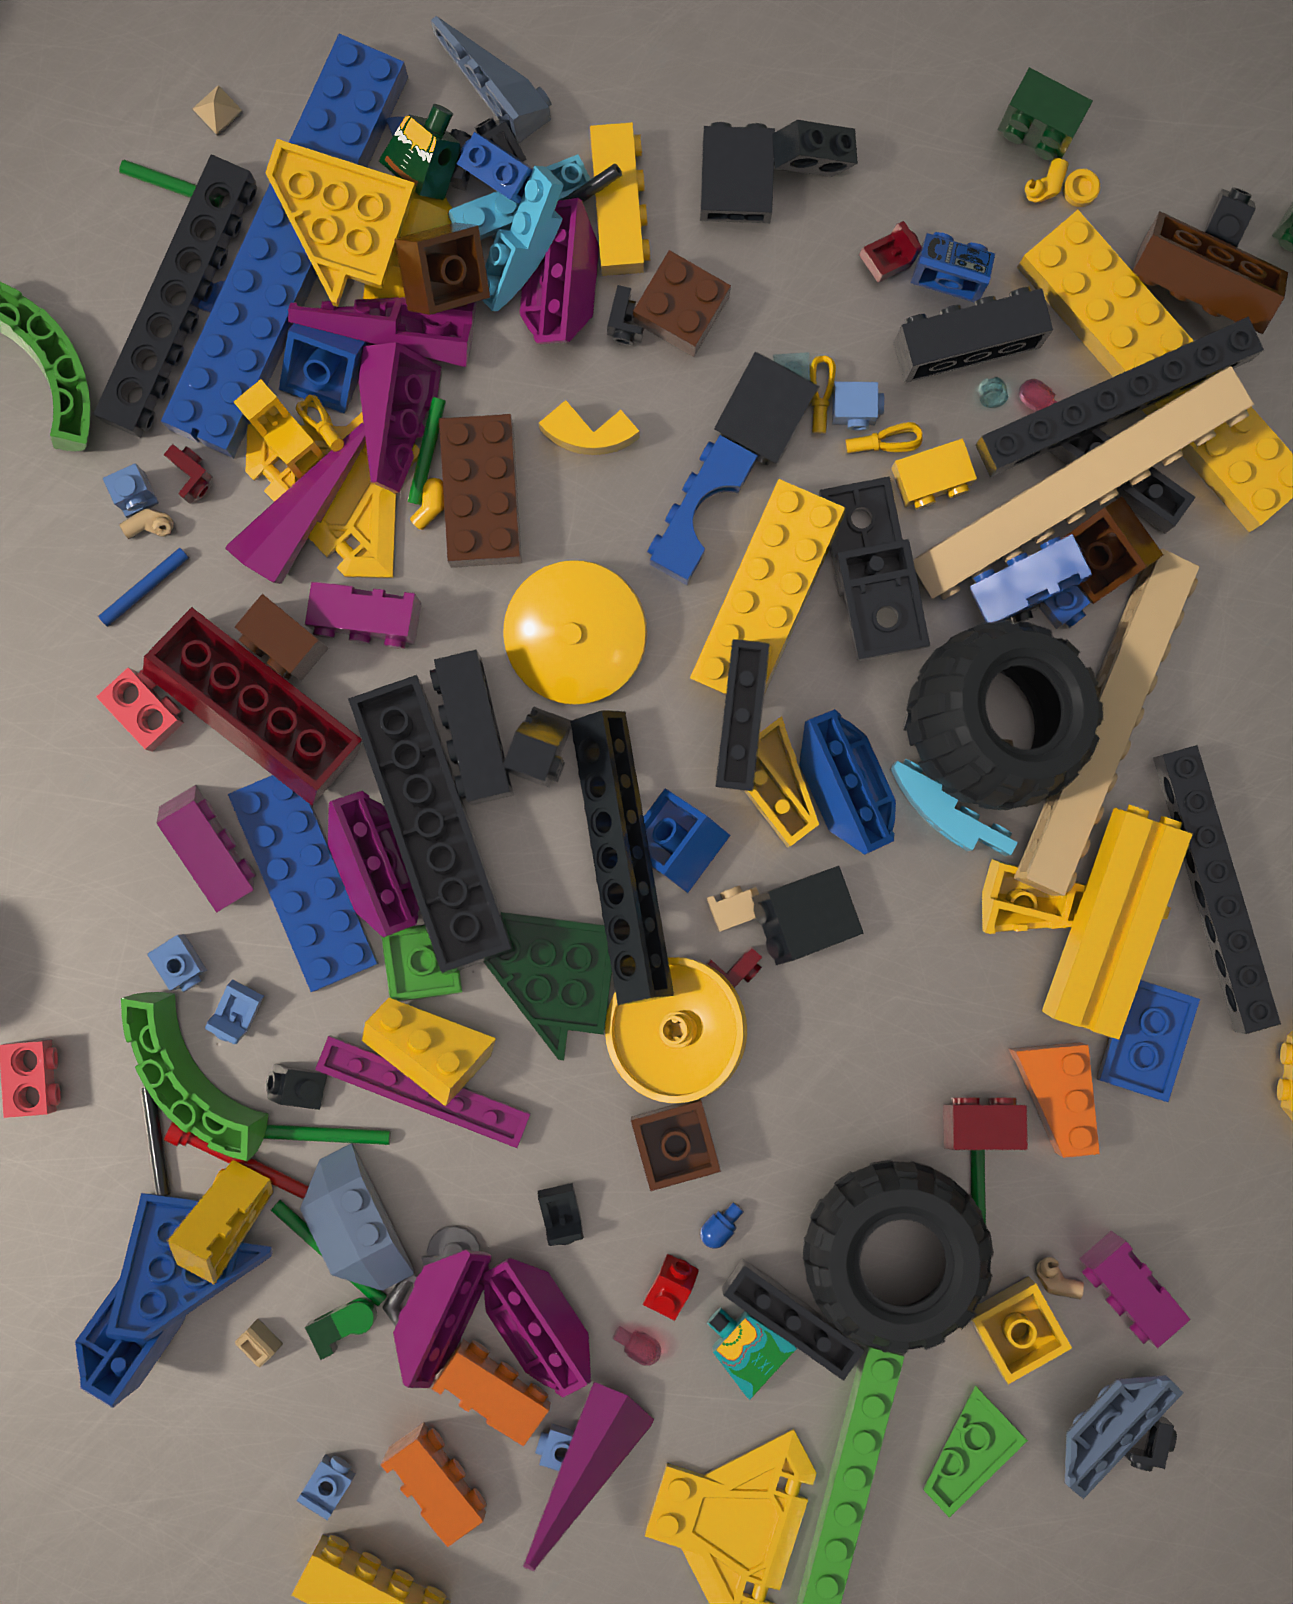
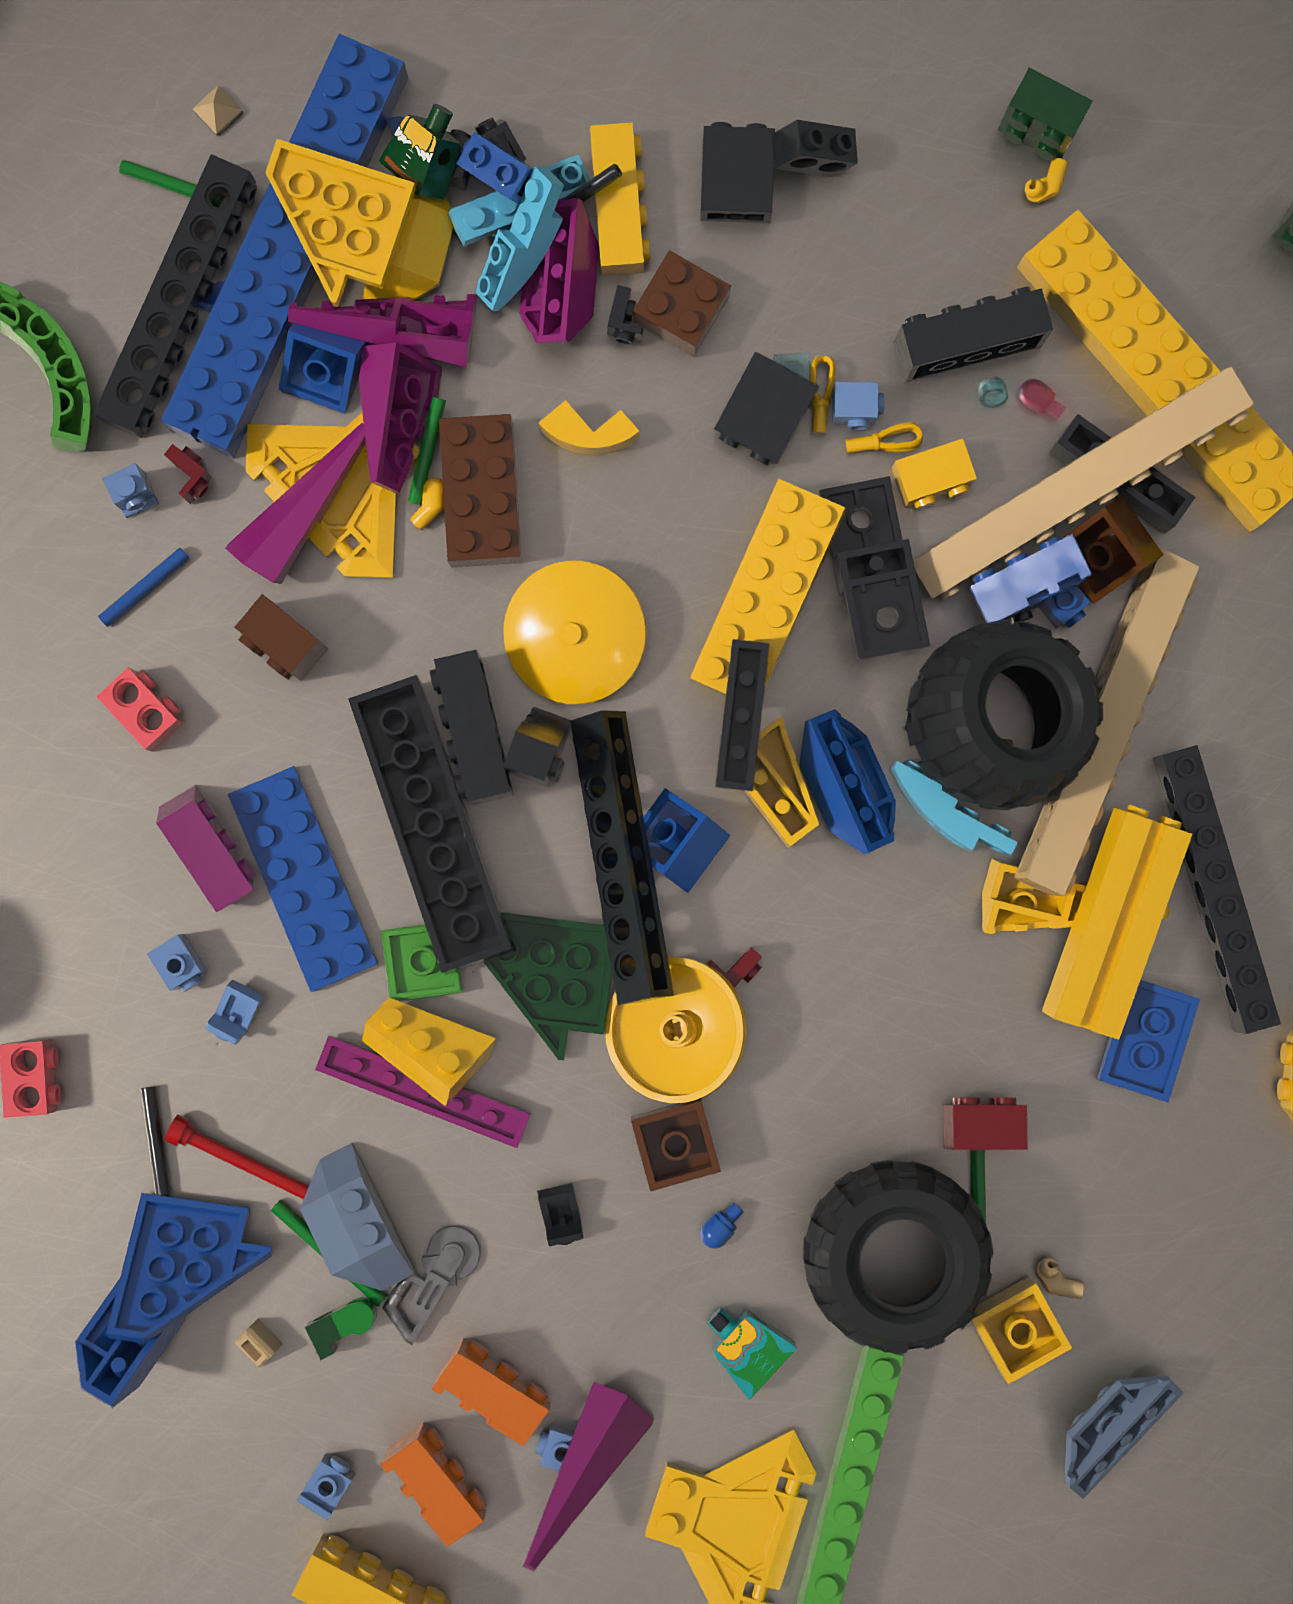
tan arm [119,508,173,539] -> none
bright green brick [121,992,268,1161] -> none
dark red brick [142,607,362,806] -> none
yellow wedge [167,1160,273,1285] -> none
yellow brick [234,379,325,480] -> none
green bar [264,1124,391,1145] -> none
black bracket [266,1064,327,1110] -> none
yellow piece [295,395,344,451] -> none
magenta wedge [305,582,422,649] -> none
magenta wedge [328,791,419,938] -> none
magenta wedge [393,1250,492,1388] -> none
reddish brown brick [395,222,490,315] -> none
sand blue wedge [431,16,552,144] -> none
magenta wedge [482,1258,591,1398] -> none
clear pink cylinder [612,1326,661,1366] -> none
red bracket [642,1254,699,1321] -> none
blue arch [647,435,757,585] -> none
tan brick [706,885,759,932] -> none
black brick [722,1259,865,1381] -> none
black brick [751,866,864,965] -> none
dark red bracket [859,221,922,283] -> none
blue slope [911,232,995,302] -> none
bright green wing [923,1385,1027,1518] -> none
black brick [975,317,1264,477] -> none
orange wedge [1009,1042,1100,1158] -> none
yellow tile [1063,169,1100,207] -> none
magenta wedge [1079,1231,1191,1348] -> none
black bracket [1125,1417,1177,1471] -> none
reddish brown brick [1132,211,1288,334] -> none
black bracket [1204,187,1256,247] -> none

